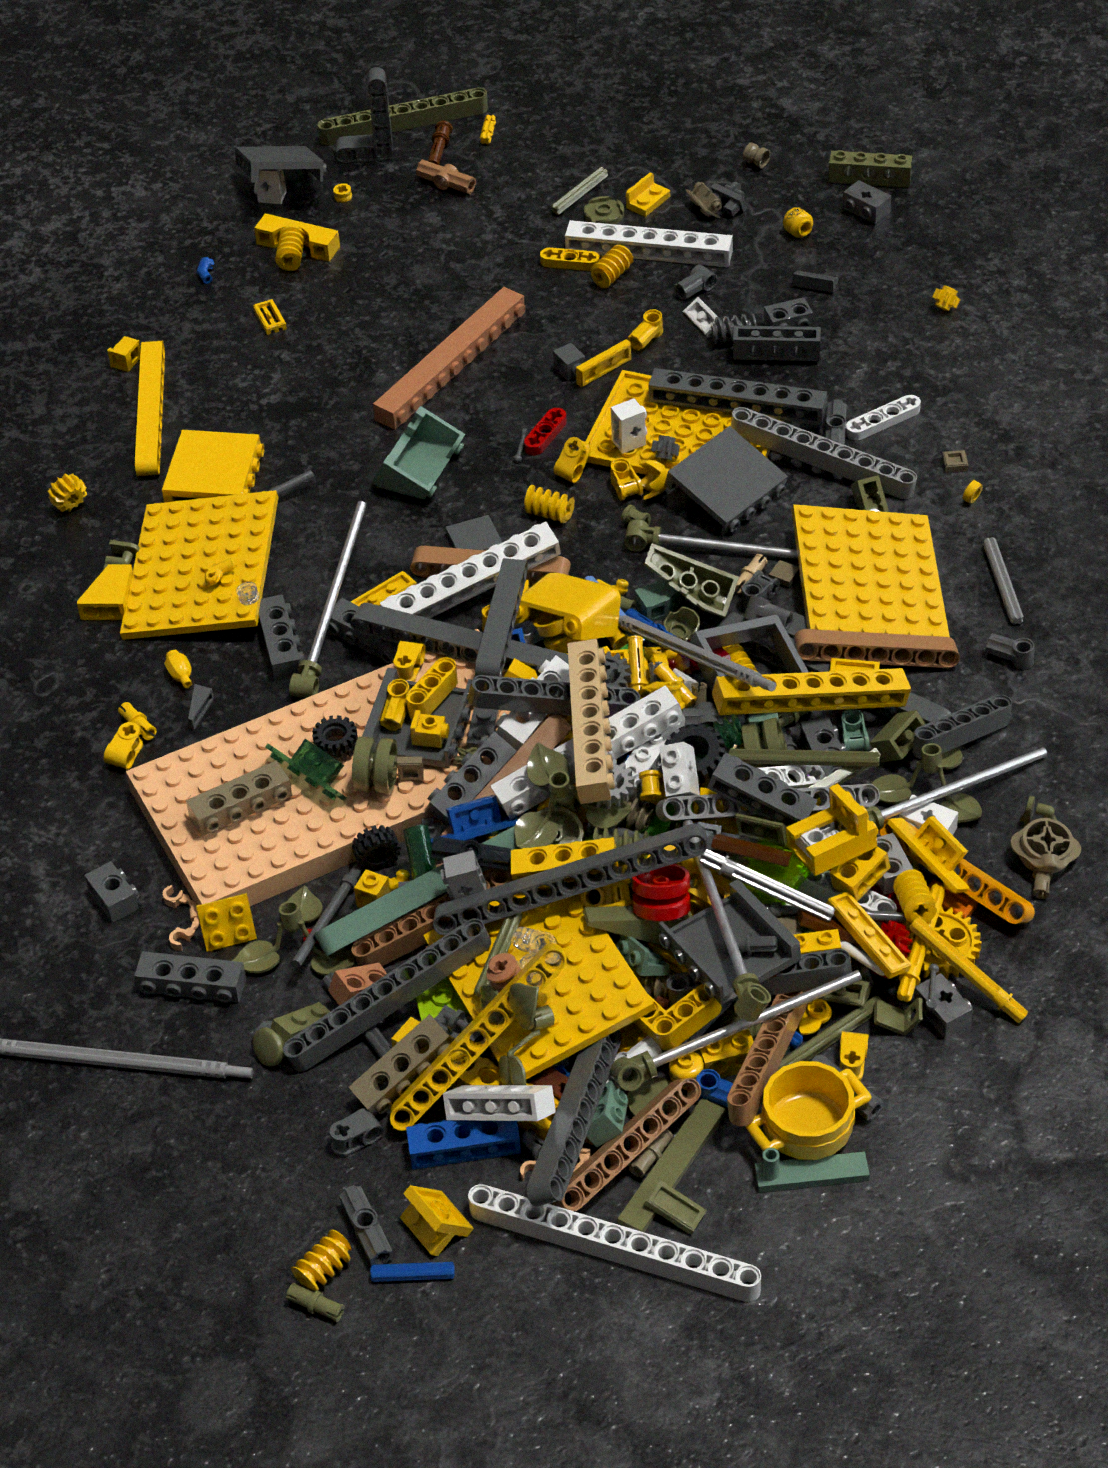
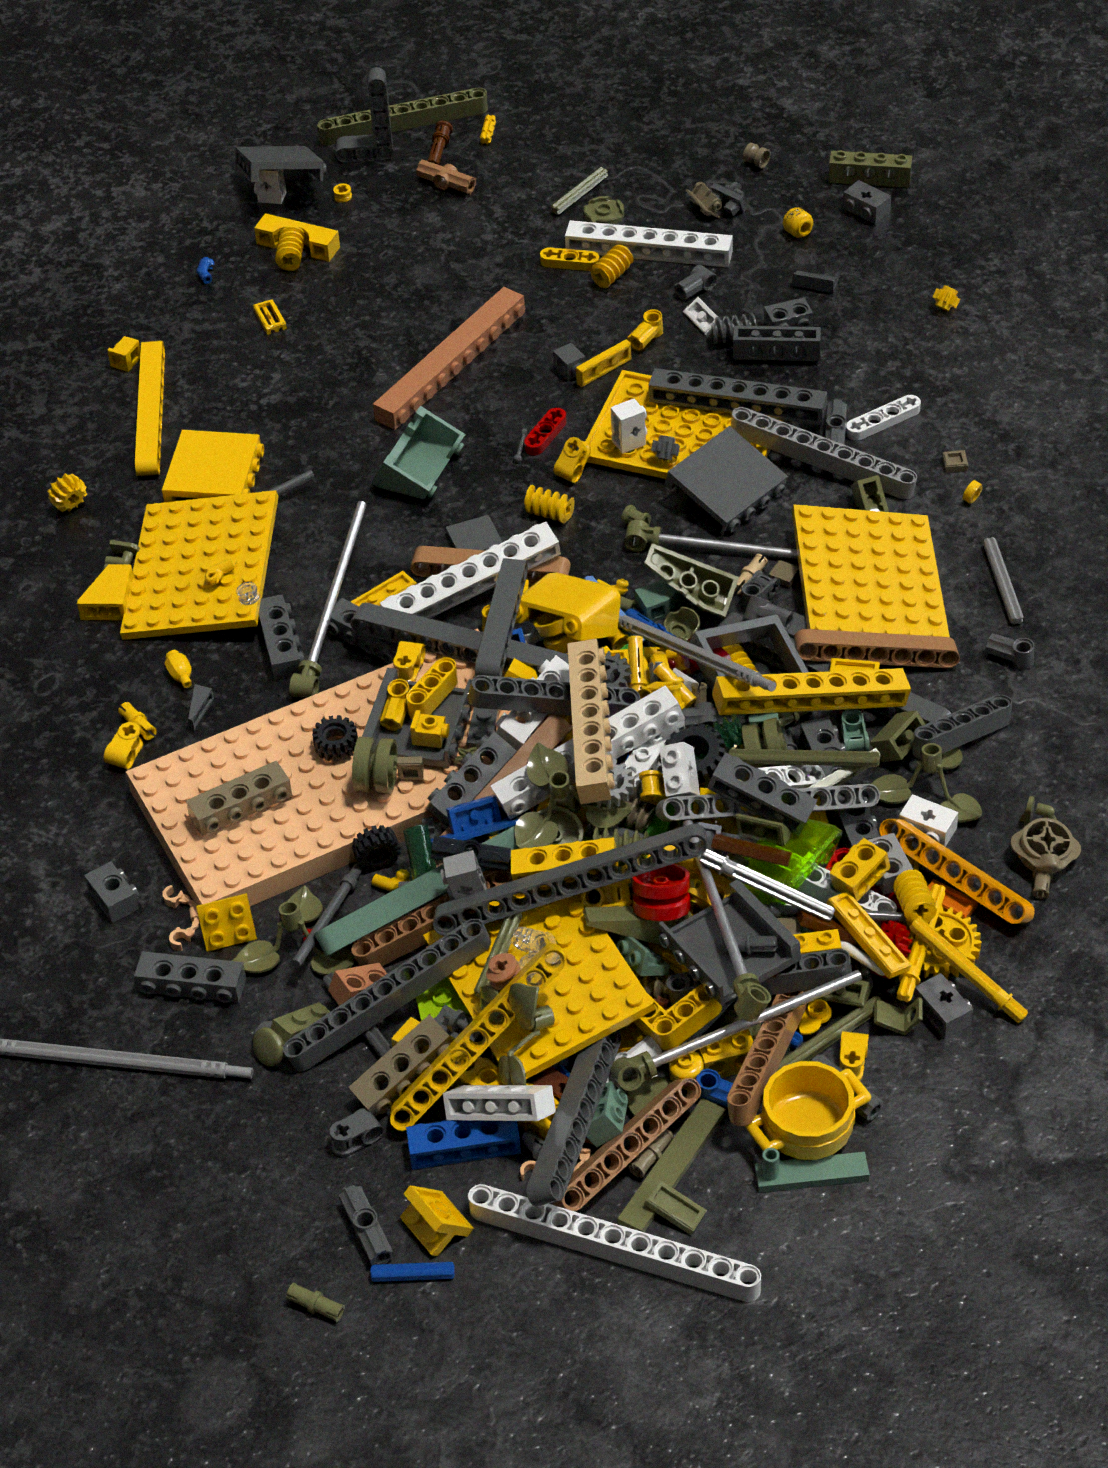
clear green bracket [265,739,347,801] -> none
yellow piece [291,1229,352,1292] -> none
yellow brick [354,870,390,908] -> none
yellow piece [611,458,643,501] -> none
yellow bracket [625,172,670,217] -> none
yellow piece [638,460,669,500] -> none
yellow brick [786,783,878,876] -> none
flat silver piece [866,747,1047,831] -> none
yellow bracket [887,816,970,893] -> none
dark grey hinge [926,964,939,1011] -> none

